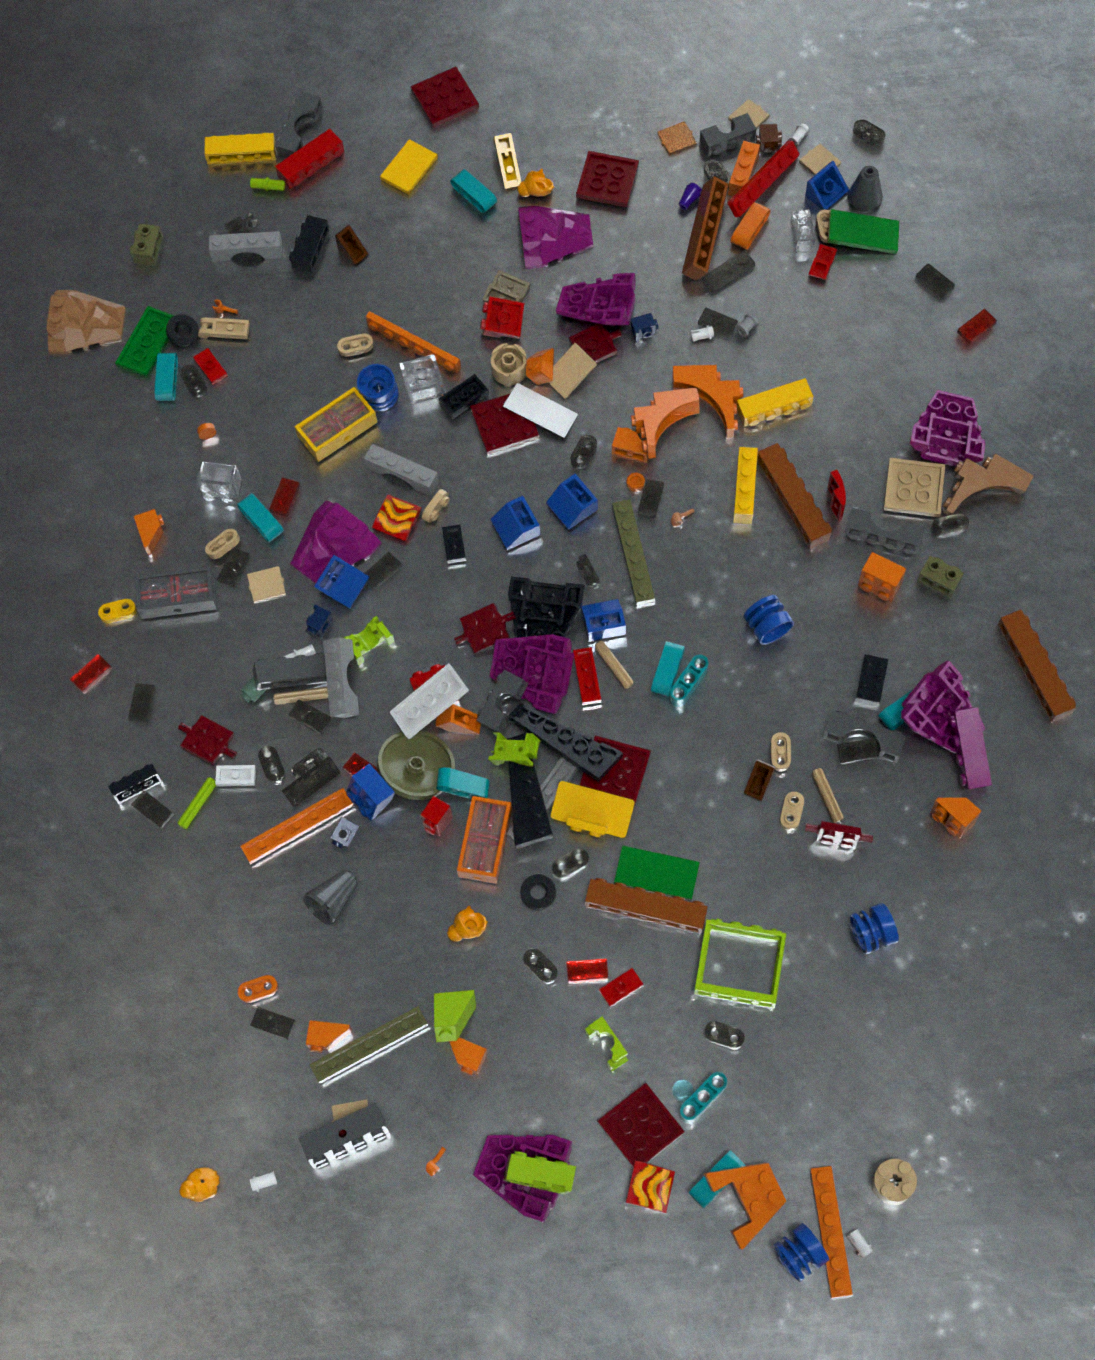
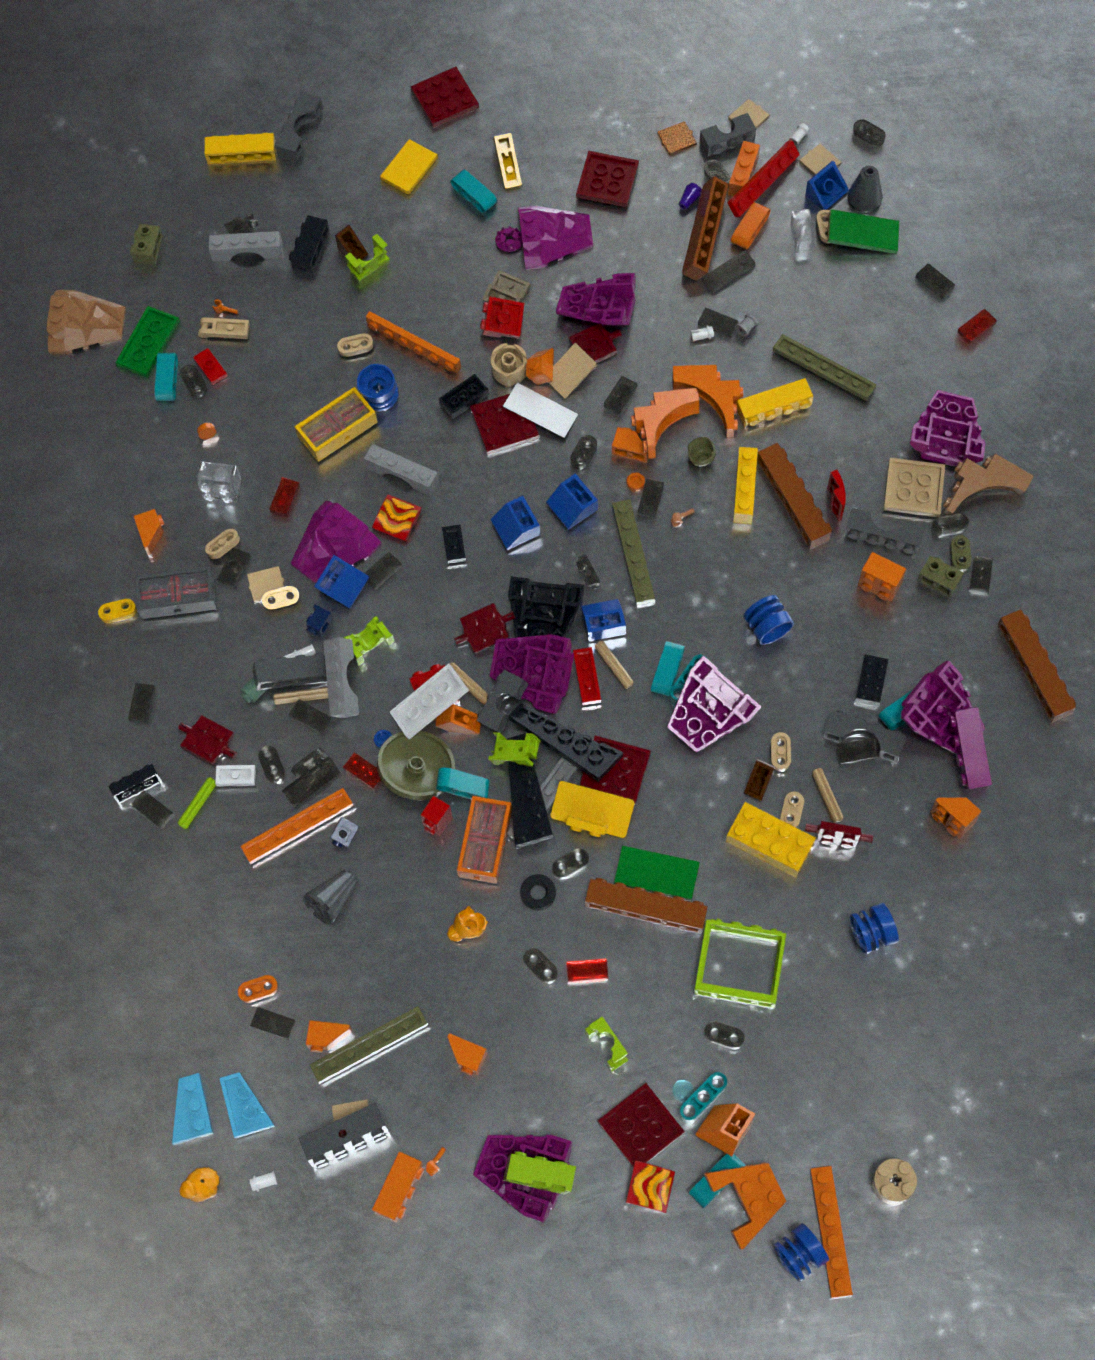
clear red plate [70,654,112,694] -> none
black tyre [166,314,199,347] -> none
teal beam [237,493,284,543] -> none
lime axle [250,177,286,191] -> none
red brick [275,128,345,189] -> none
blue slope [346,763,395,821] -> none
clear brick [399,354,445,404] -> none
tan plate [422,489,450,523] -> none
lime slope [434,990,476,1043] -> none
light orange piece [517,168,555,197] -> none
red plate [599,968,644,1007] -> none
dark blue brick [631,313,659,342] -> none
reddish brown brick [756,124,782,153] -> none
red slope [808,244,837,280] -> none
white pin [847,1229,873,1258] -> none
none -> medium azure wing [172,1073,214,1145]
none -> medium azure wing [219,1072,275,1139]
none -> plate [262,586,299,610]
none -> lime piece [345,234,390,281]
none -> orange brick [372,1151,425,1223]
none -> blue plate [374,730,392,748]
none -> tan axle [450,662,488,705]
none -> magenta gear [495,226,523,252]
none -> clear smoke plate [604,376,638,414]
none -> wedge [667,656,762,753]
none -> olive hair [688,437,716,466]
none -> orange slope [696,1103,755,1156]
none -> yellow brick [726,802,816,878]
none -> olive plate [773,334,877,401]
none -> olive plate [950,535,972,572]
none -> clear smoke plate [969,556,993,595]

